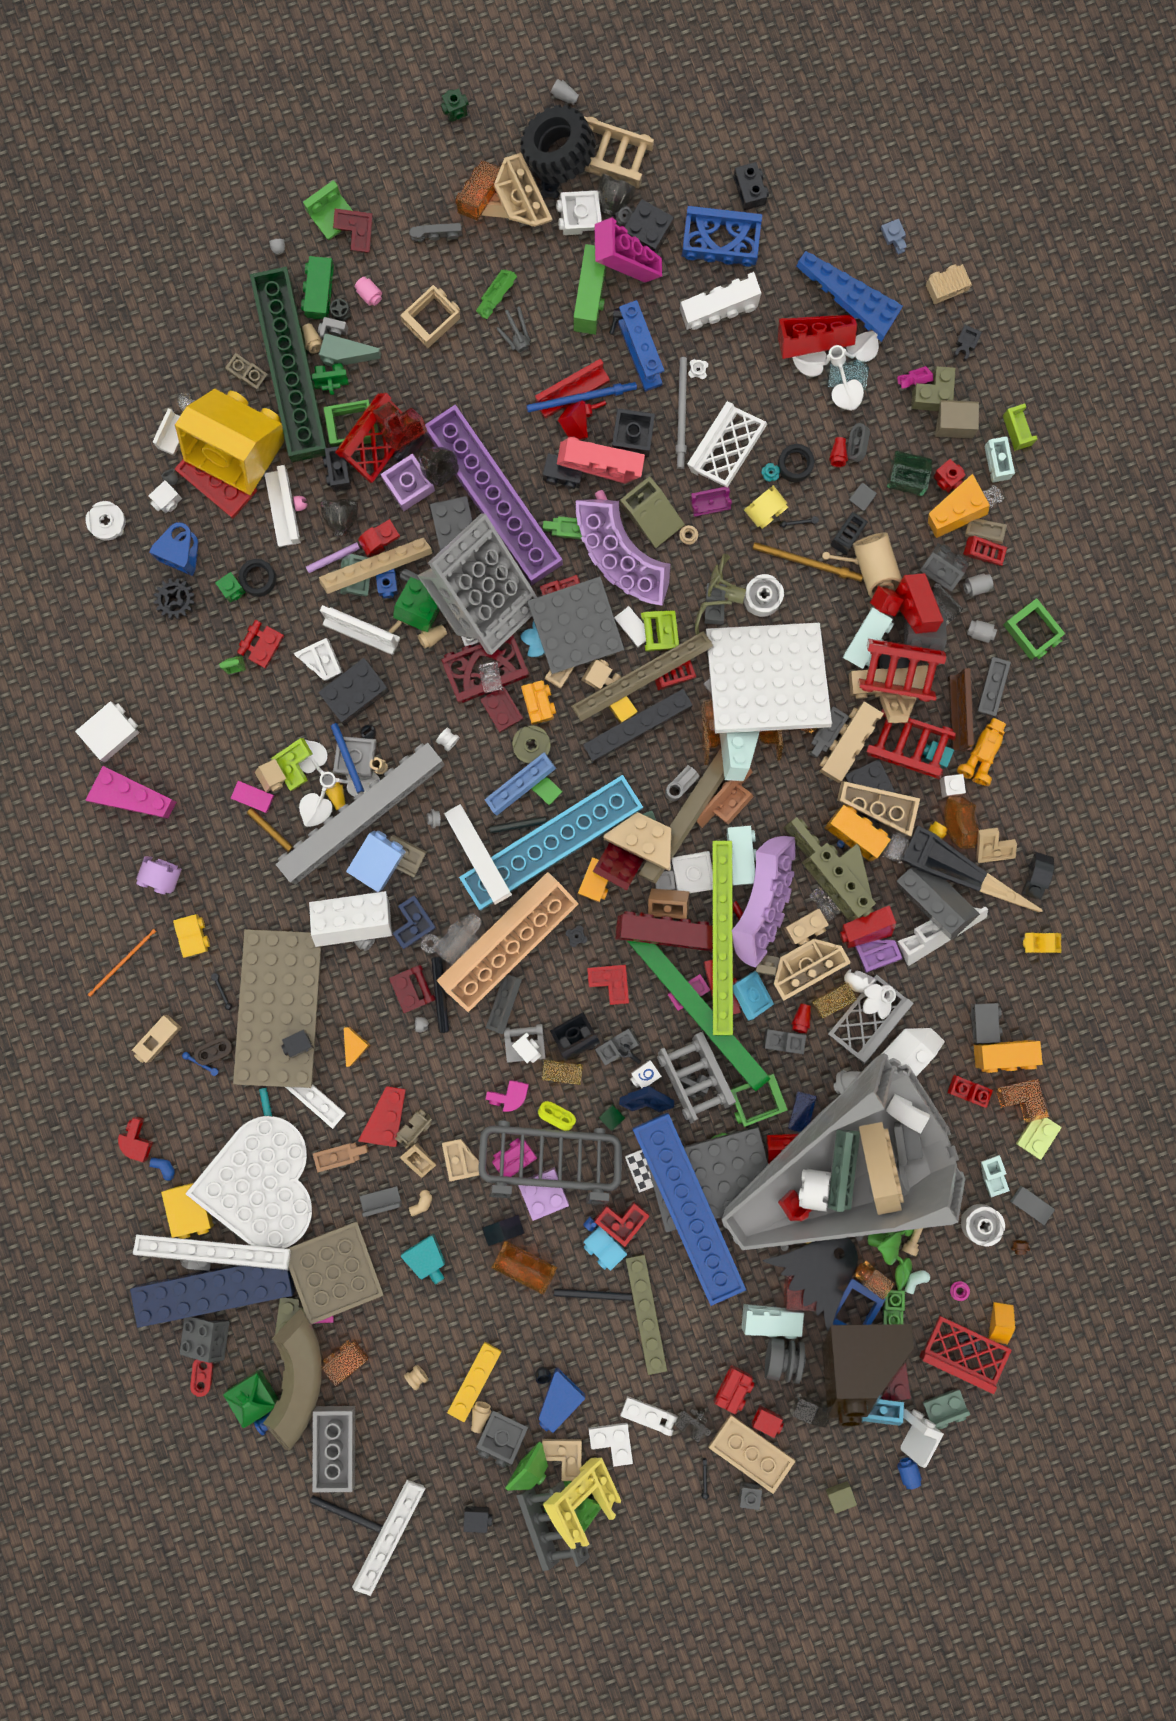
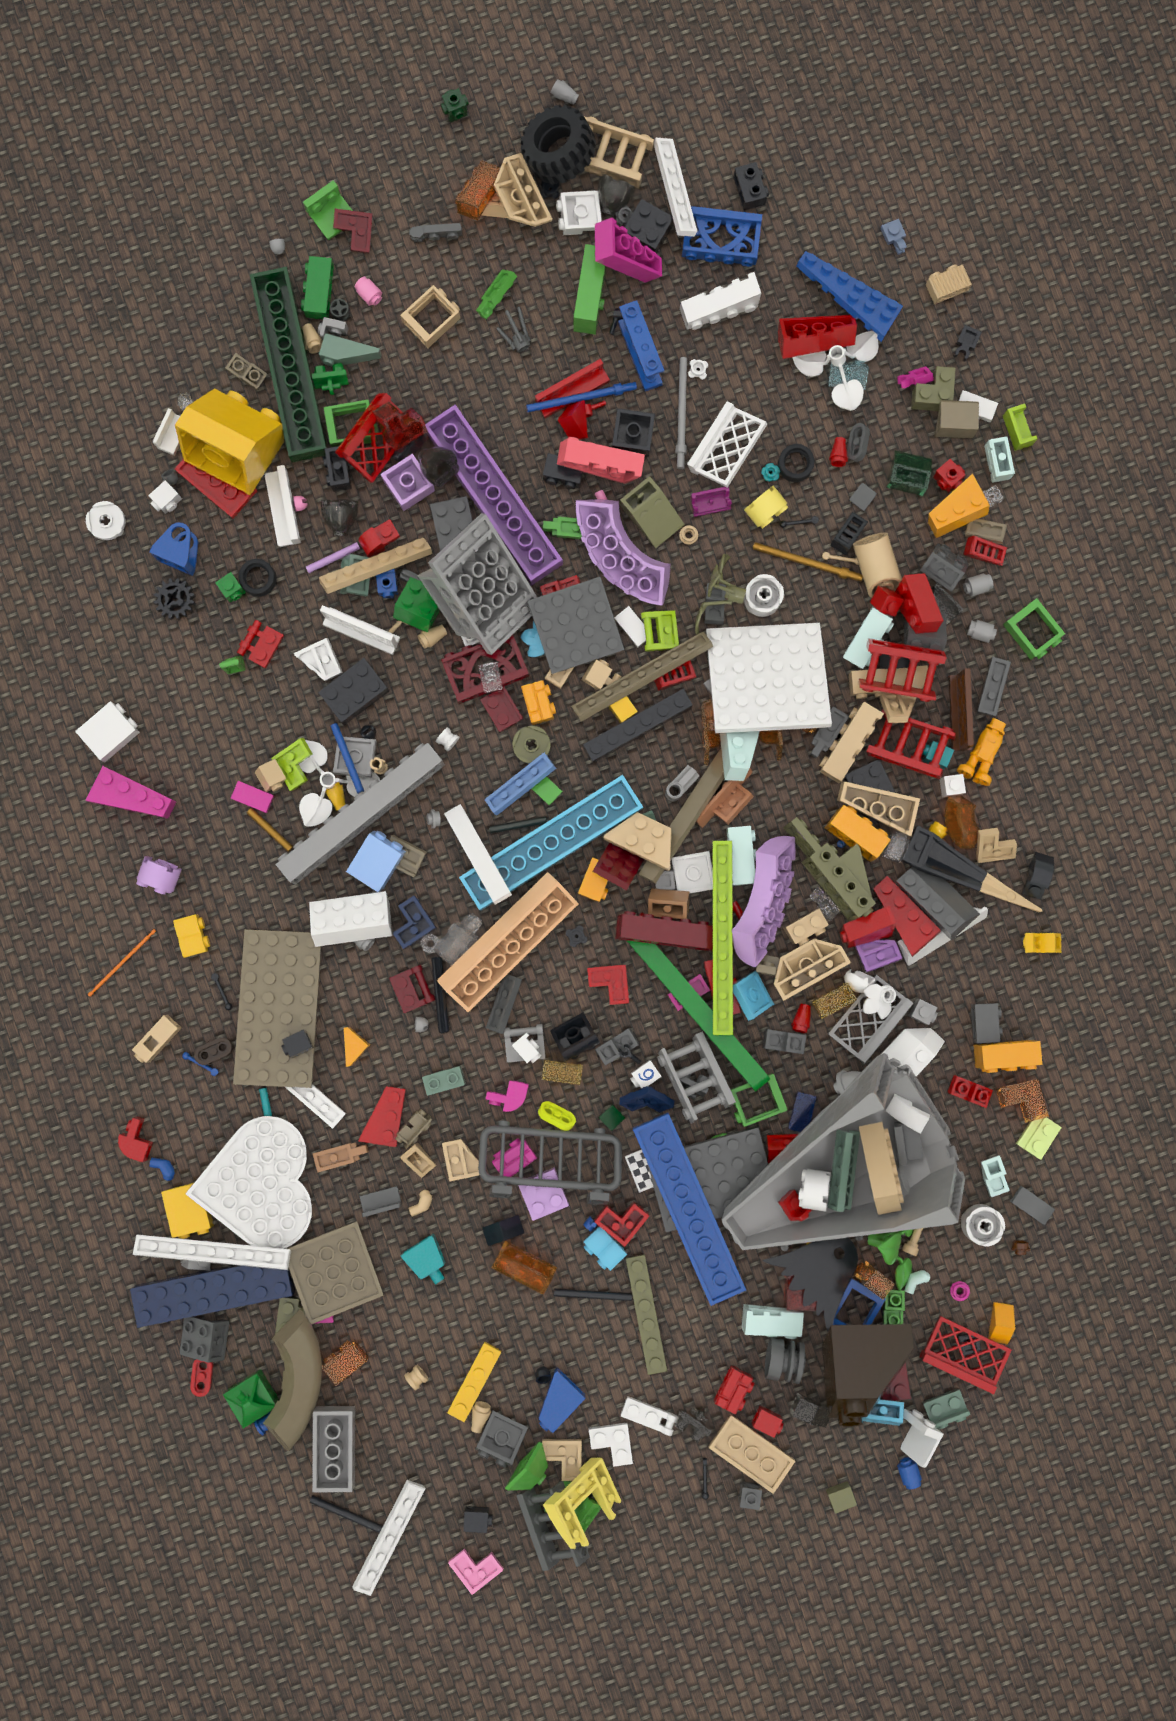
none -> sand green brick [422,1065,466,1096]
none -> bright pink plate [448,1549,504,1595]
none -> white plate [654,138,697,237]
none -> red wing [873,876,941,957]
none -> light grey brick [908,999,938,1025]
none -> white tile [958,390,998,422]

